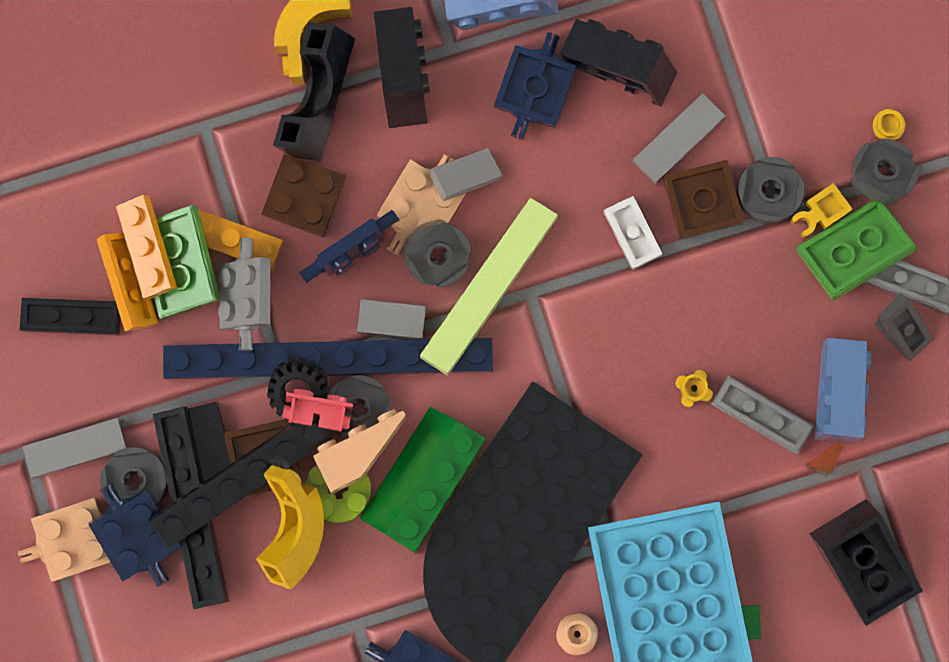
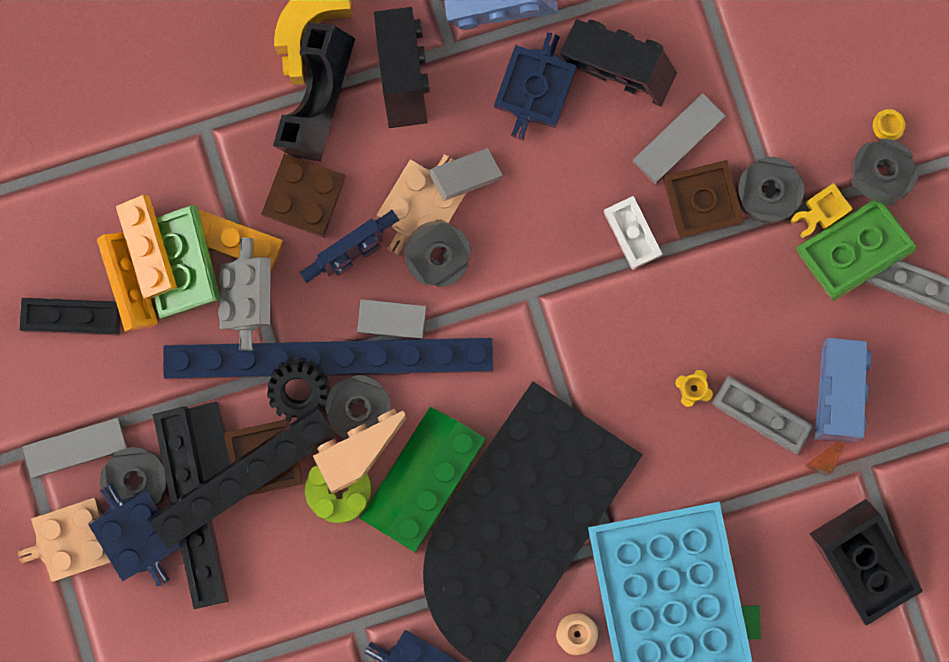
yellow arch [256,465,324,590] -> none
coral hinge [282,389,353,432] -> none
yellowish green tile [420,198,558,376] -> none
dark grey slope [875,294,933,361] -> none

